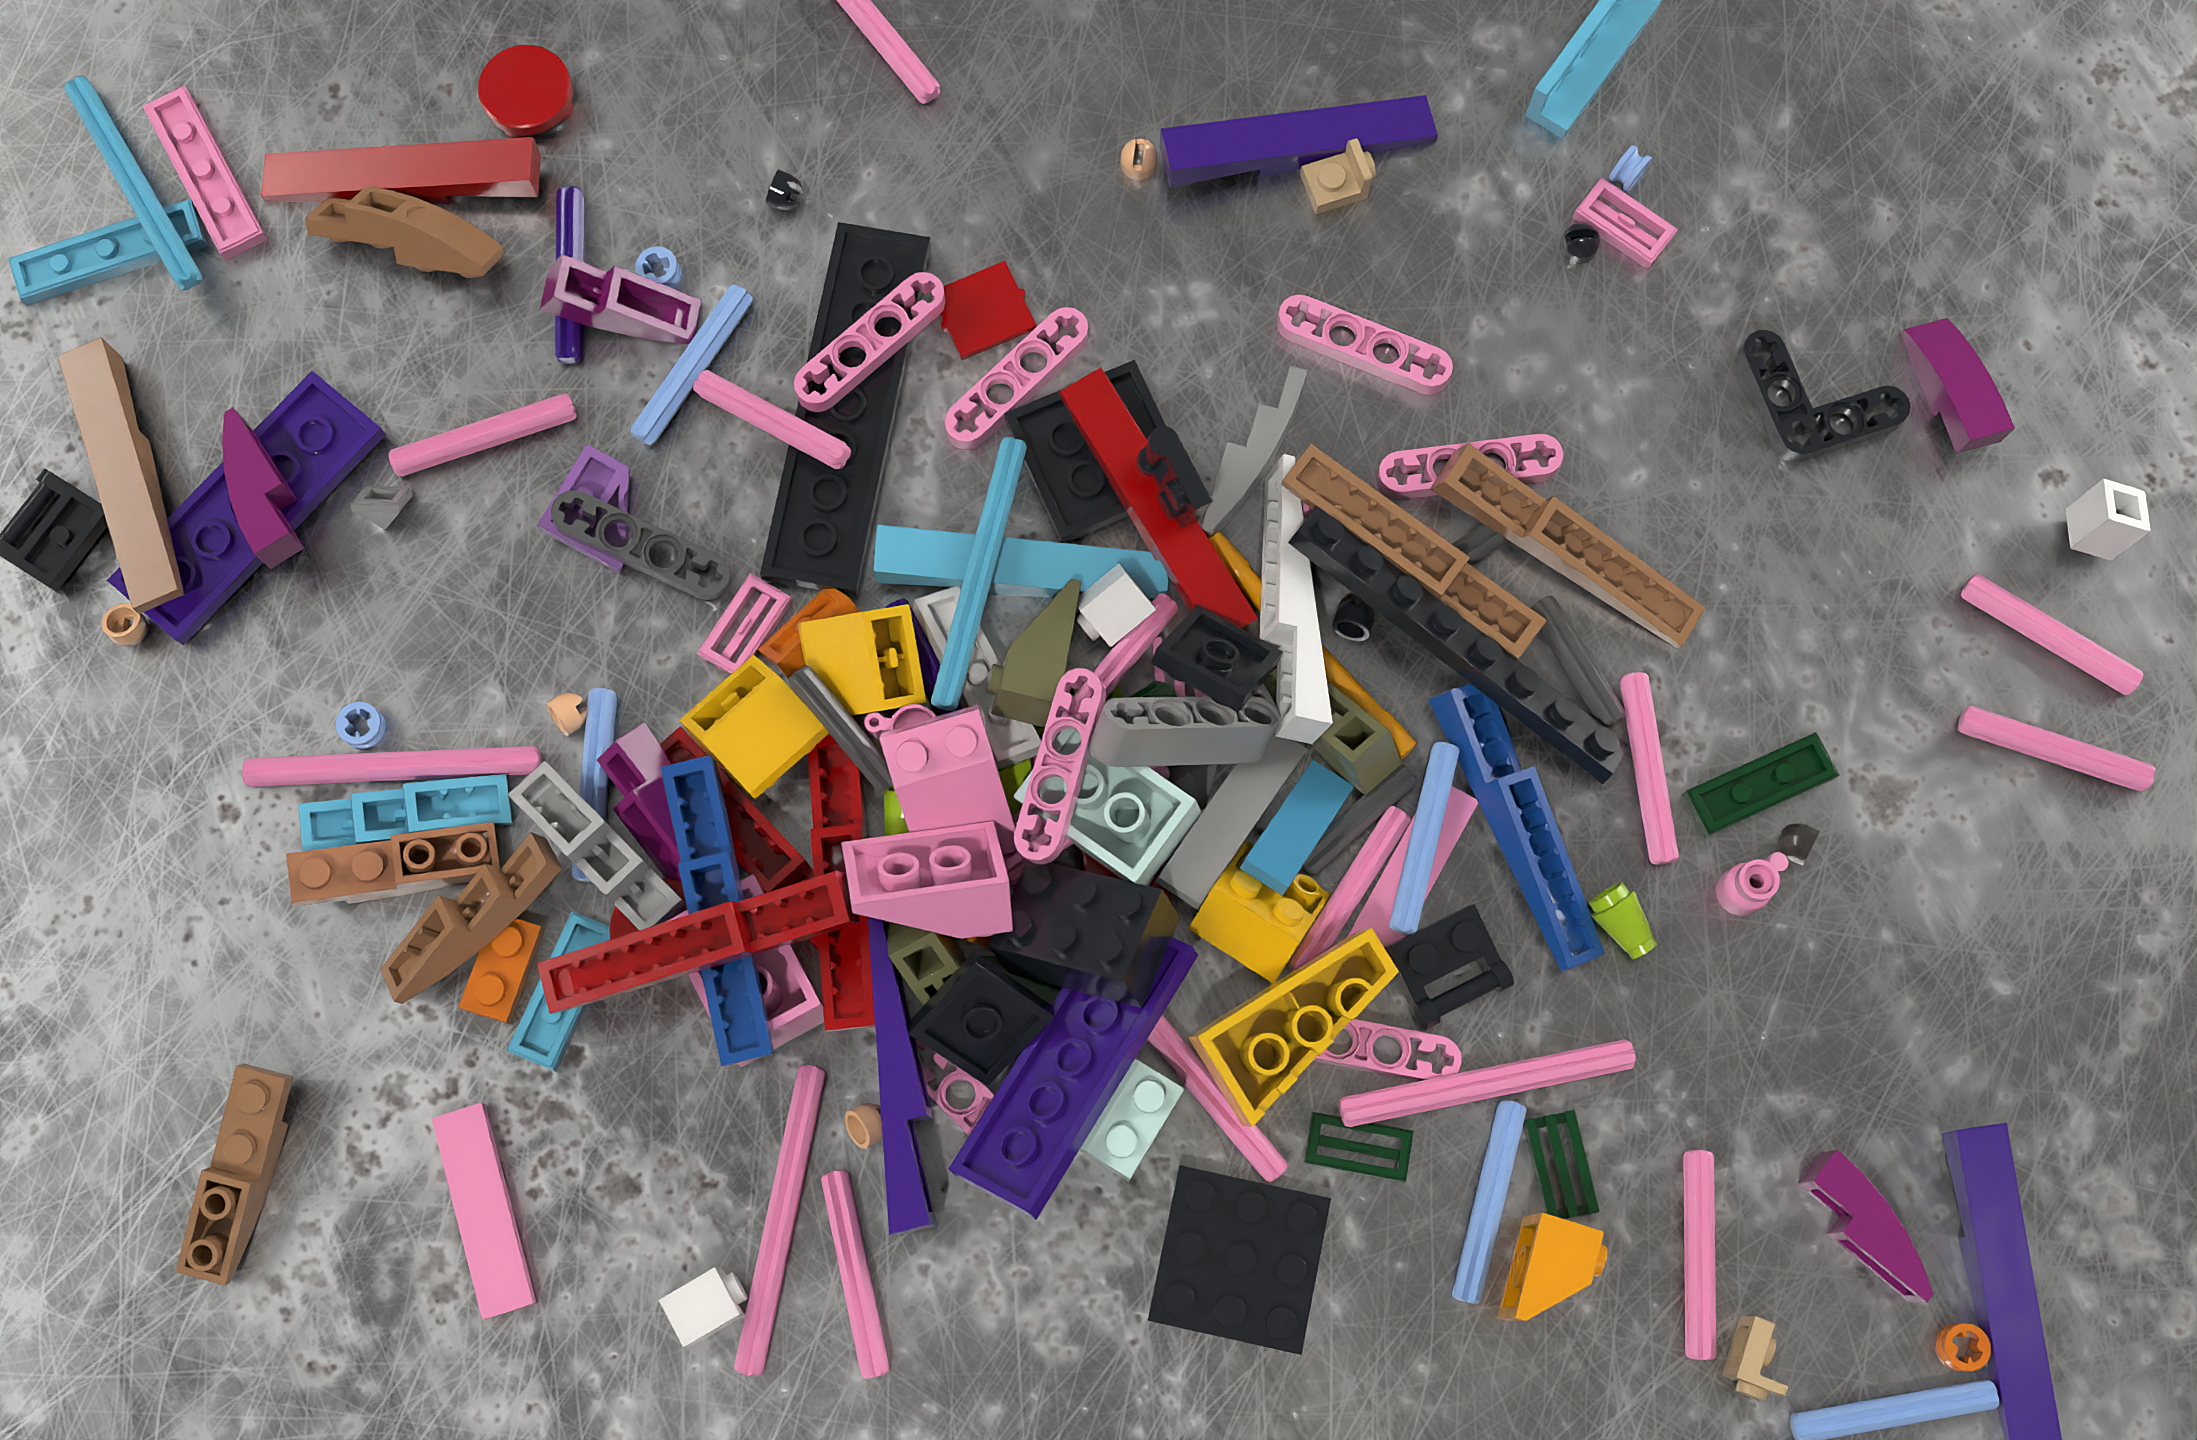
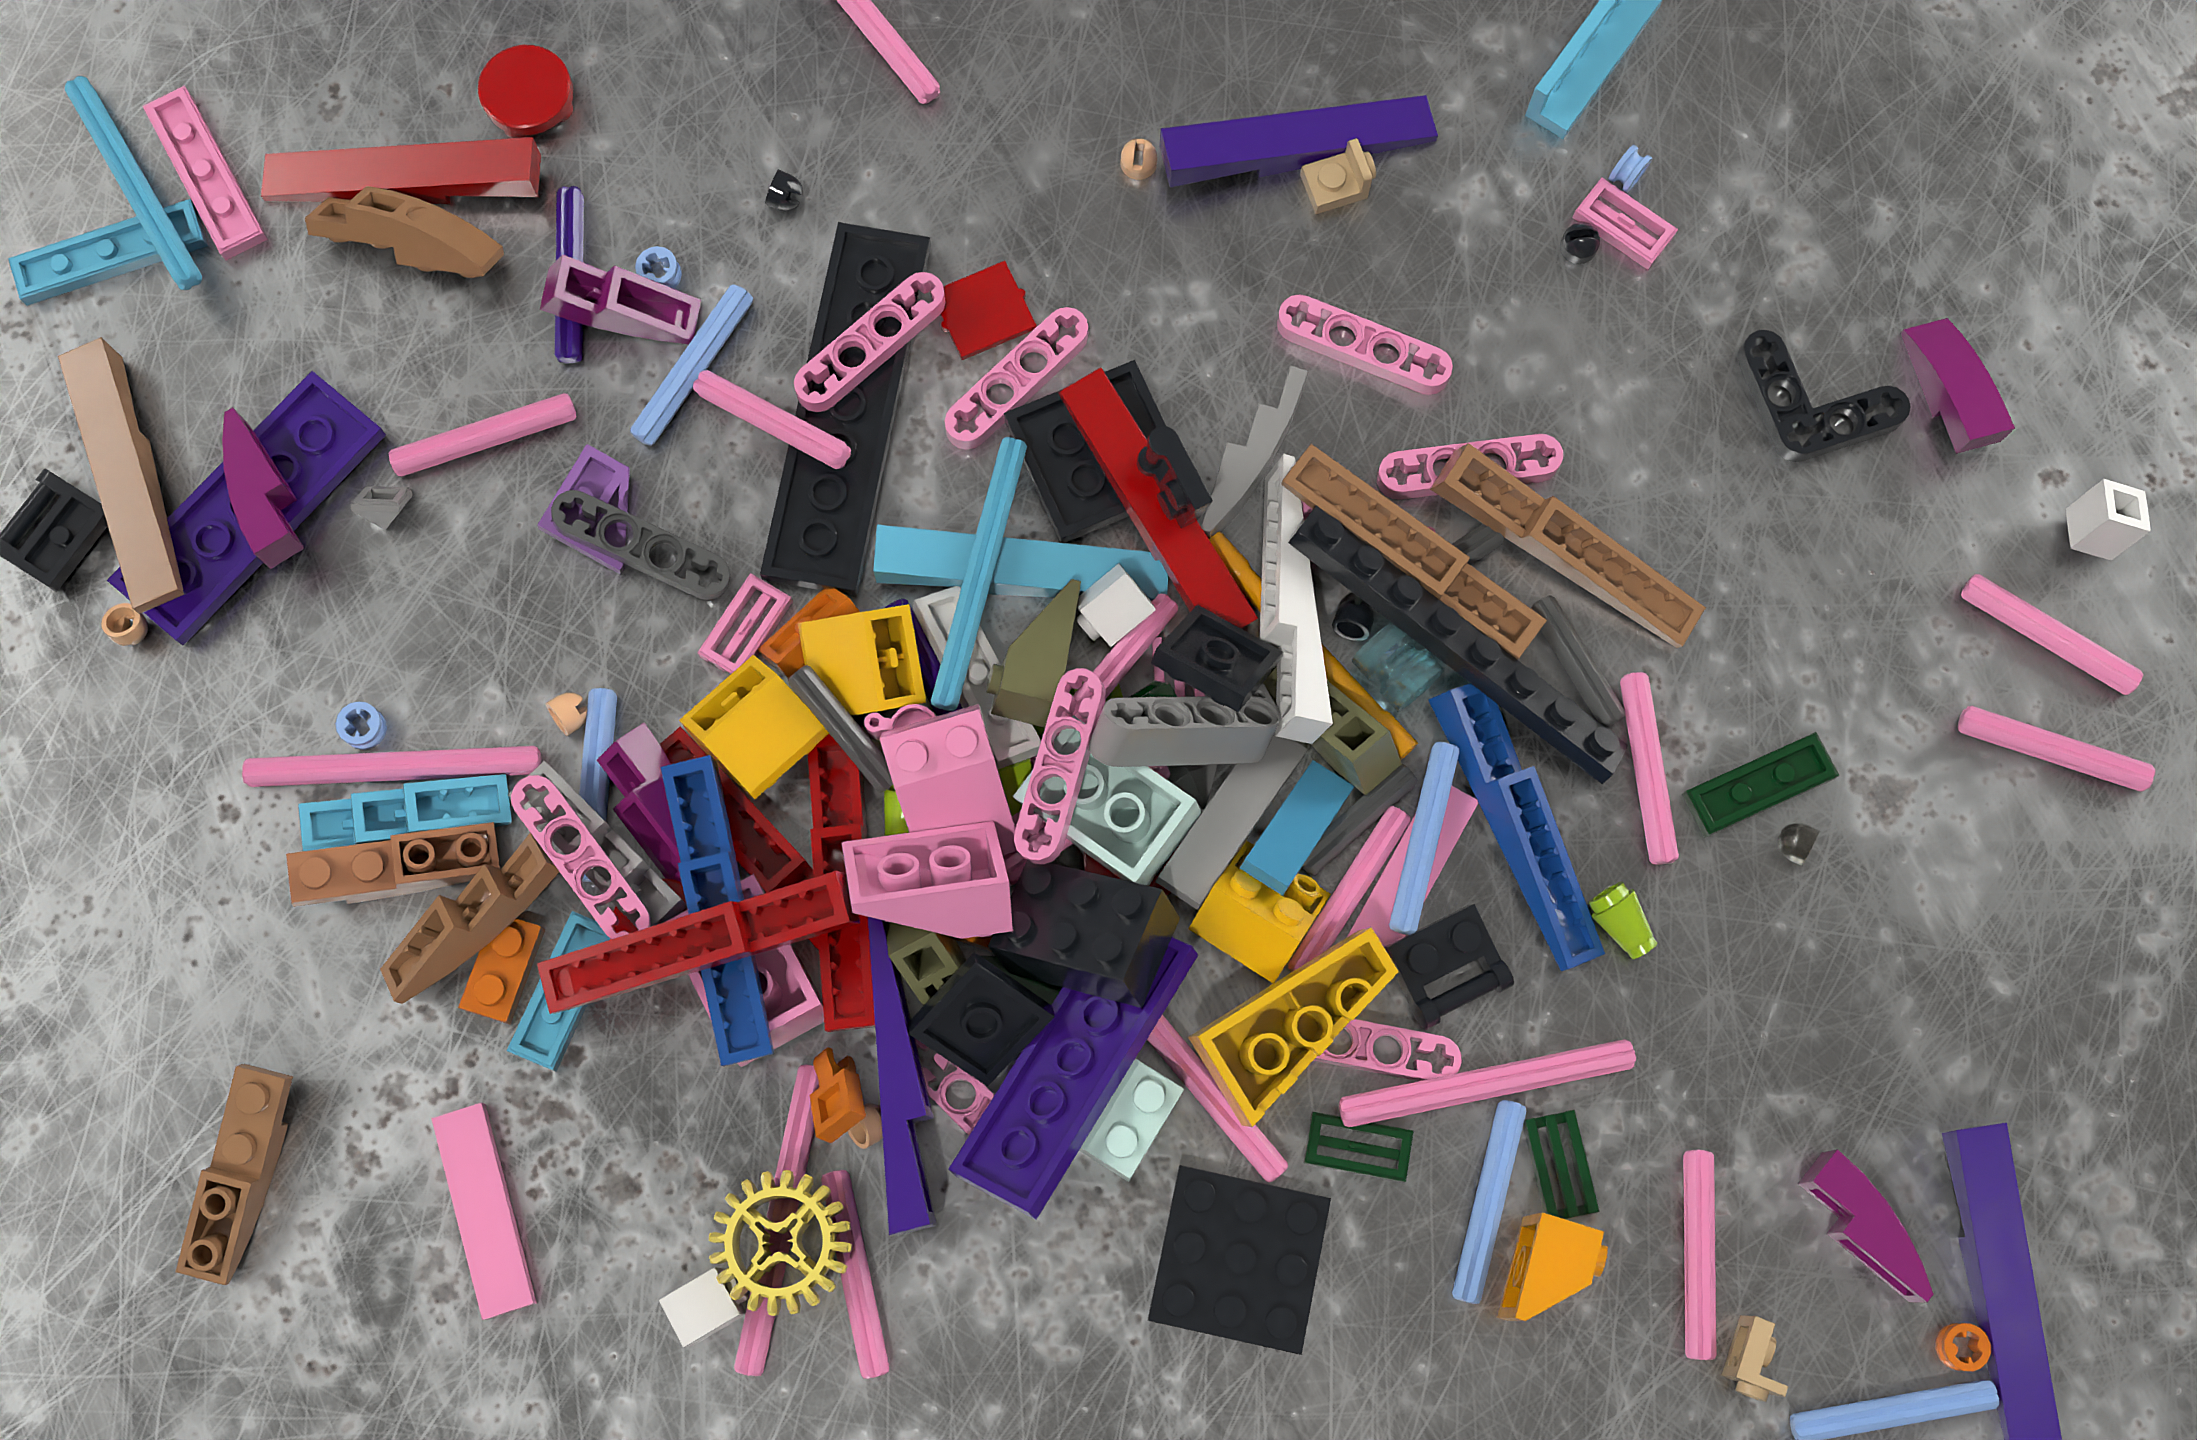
bright pink piece [1716,852,1789,916] -> none
none -> bright pink beam [511,775,652,939]
none -> light yellow gear [709,1170,852,1316]
none -> orange plate [809,1047,866,1143]
none -> clear light blue wheel [1351,622,1445,712]

